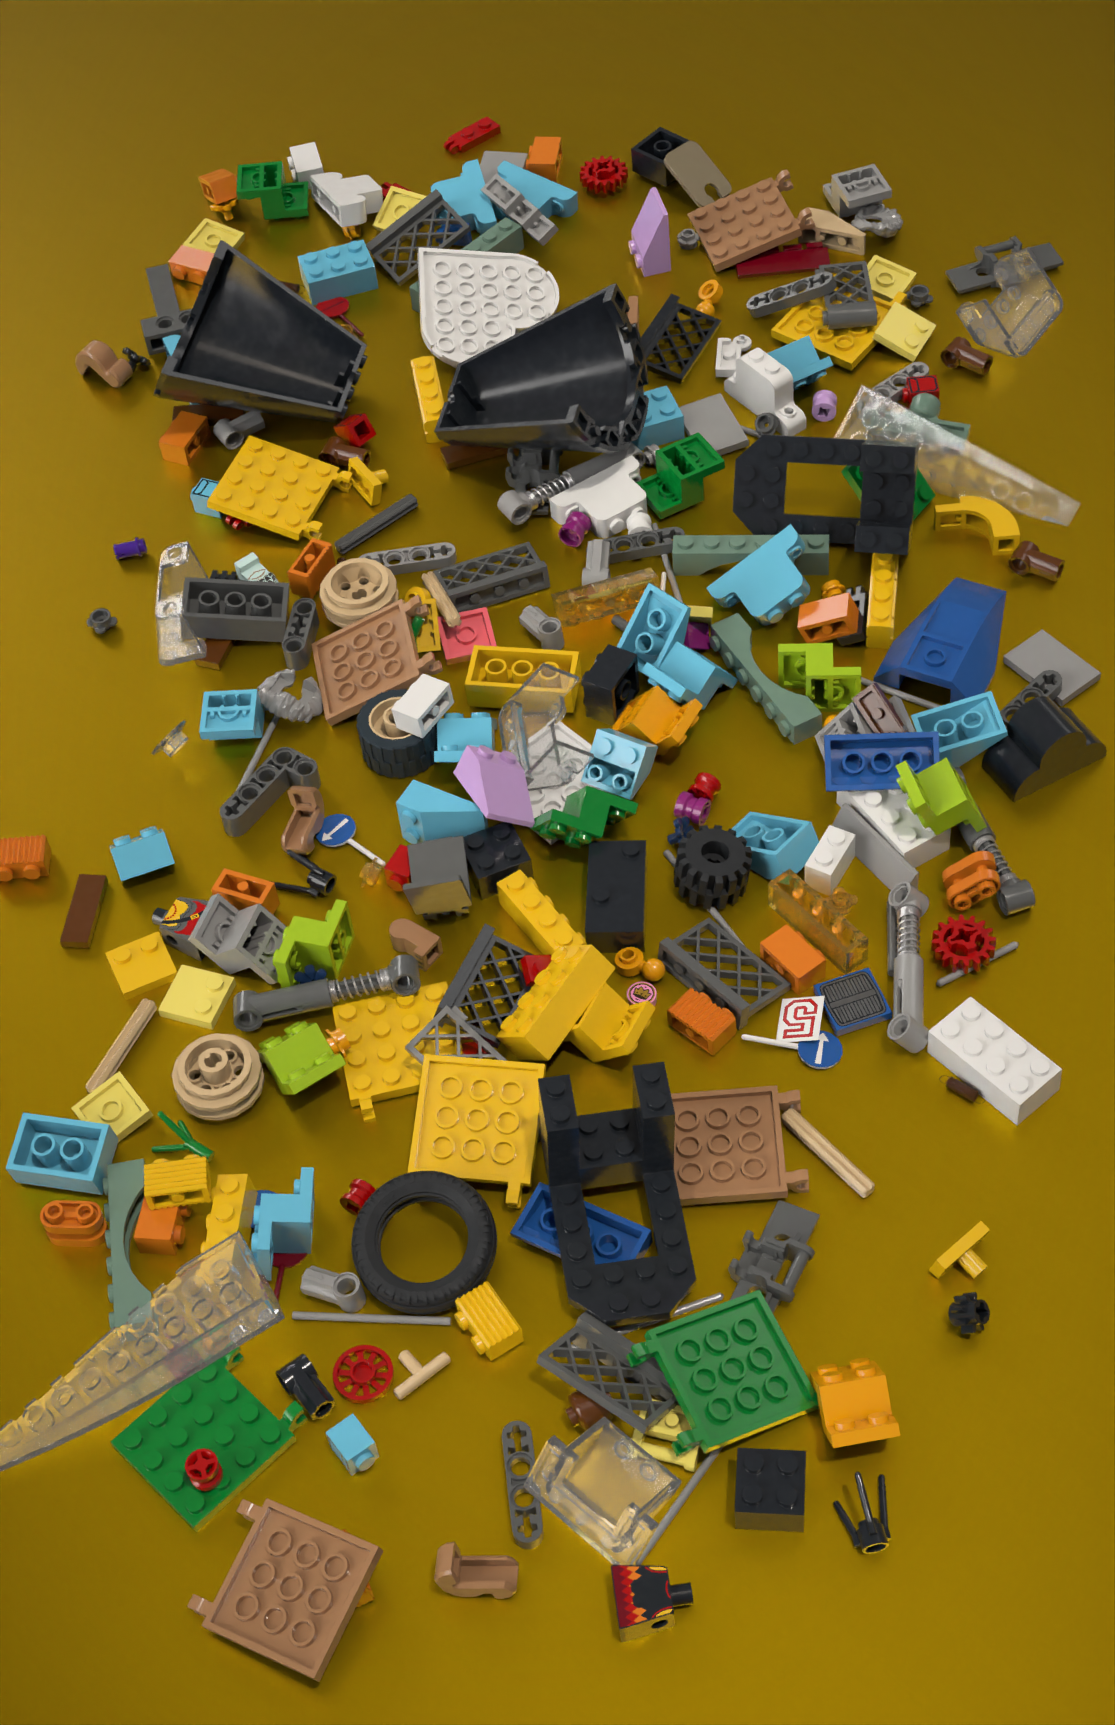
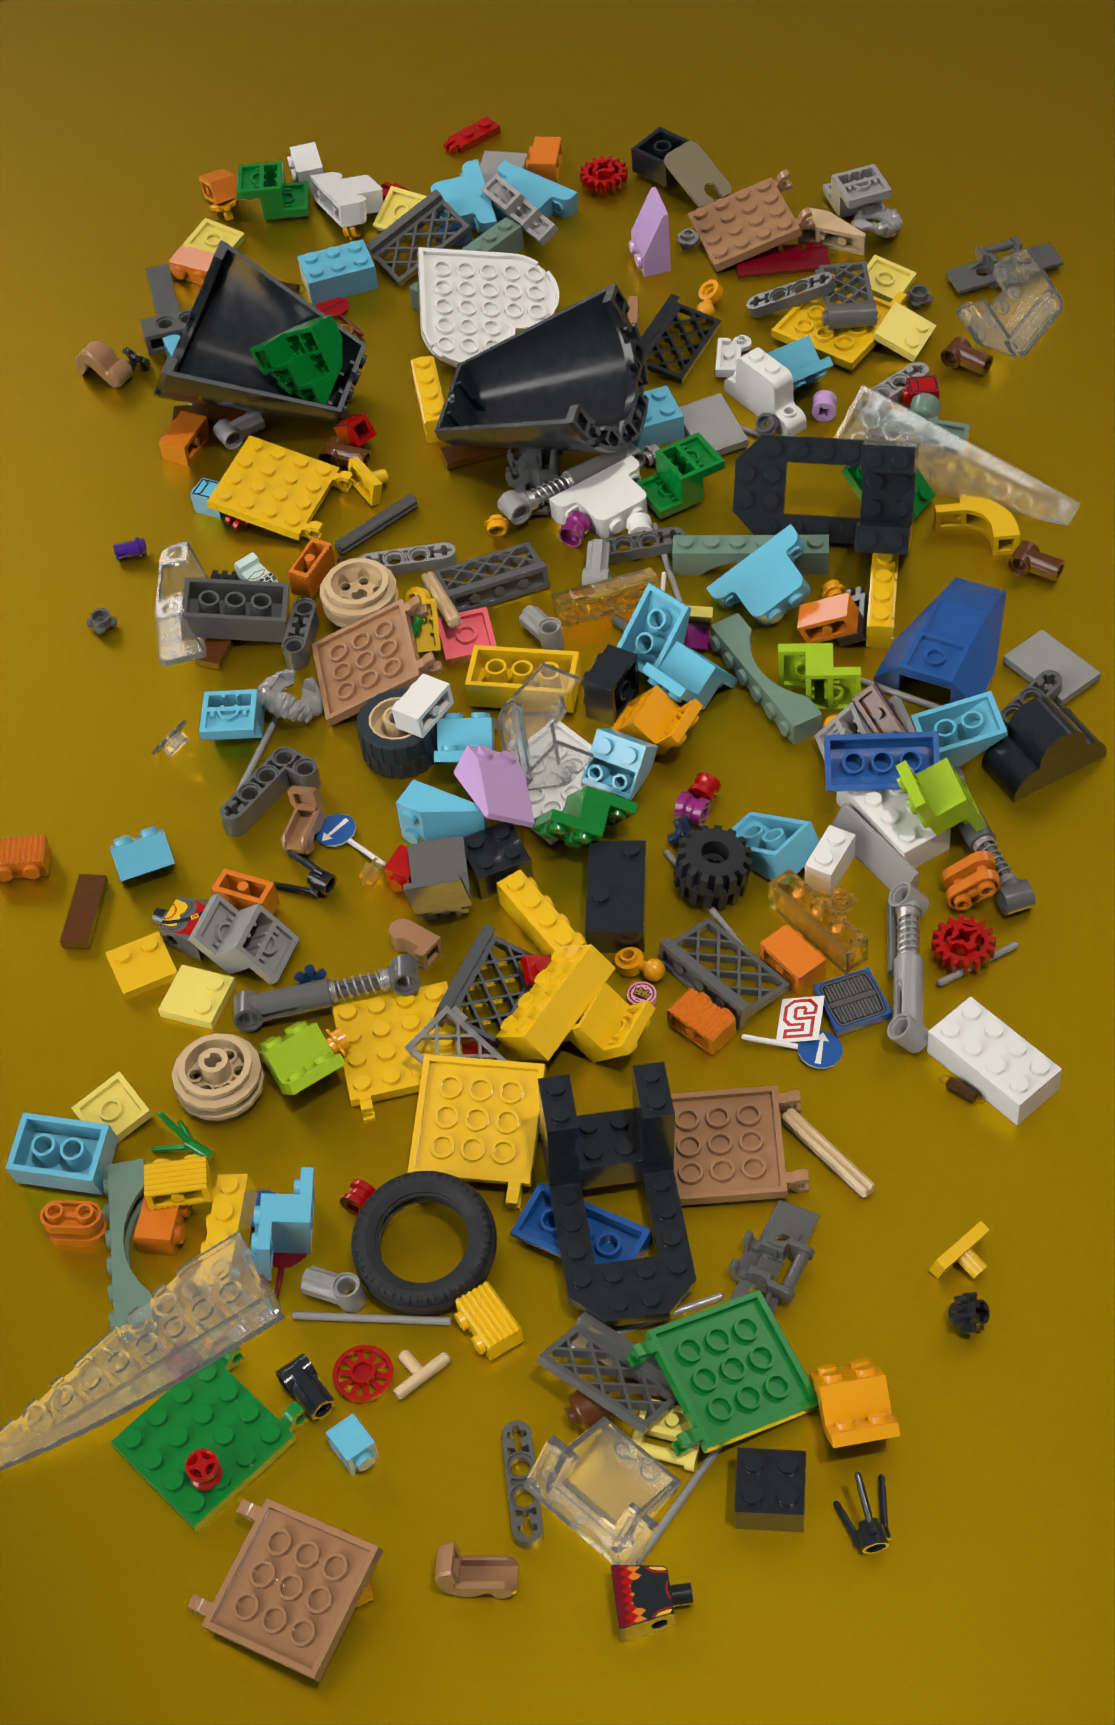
tan axle [85,998,157,1093] -> none
lime bracket [273,899,355,988] -> none
none -> green brick [250,315,342,405]
none -> light orange plate [485,514,510,537]

